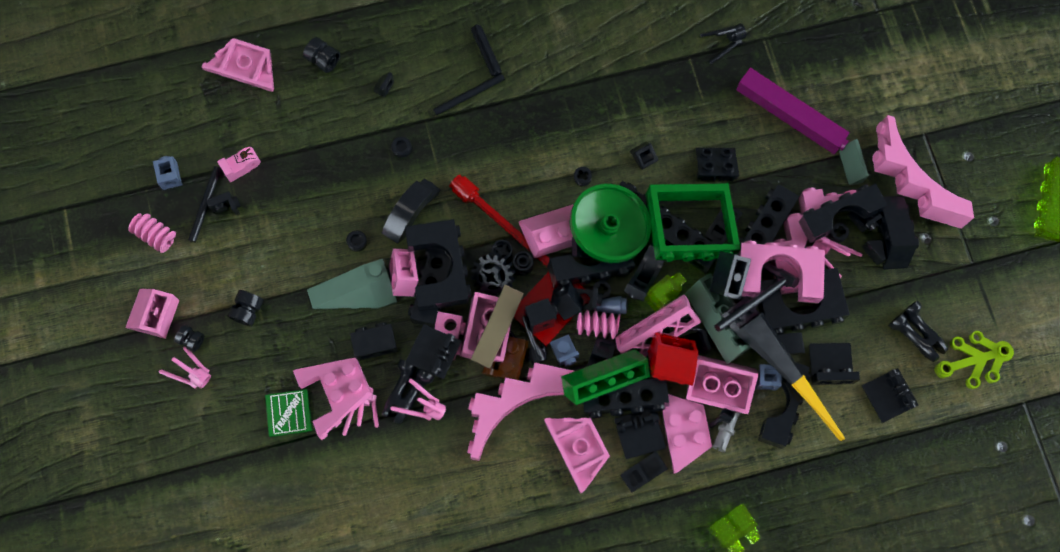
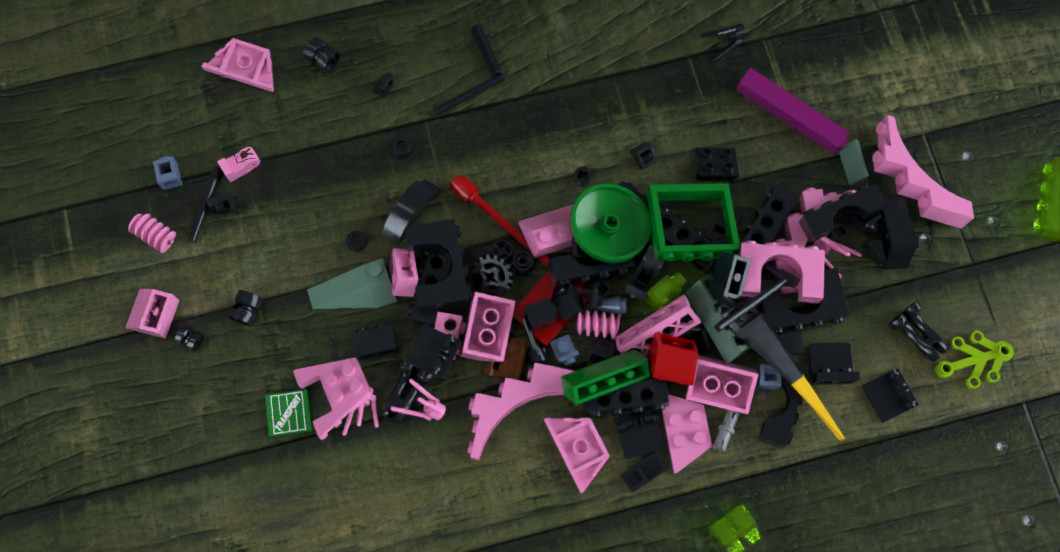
bright pink plant [159,346,211,389] -> none
dark tan slope [470,285,523,369] -> none
black hand [708,408,734,428] -> none

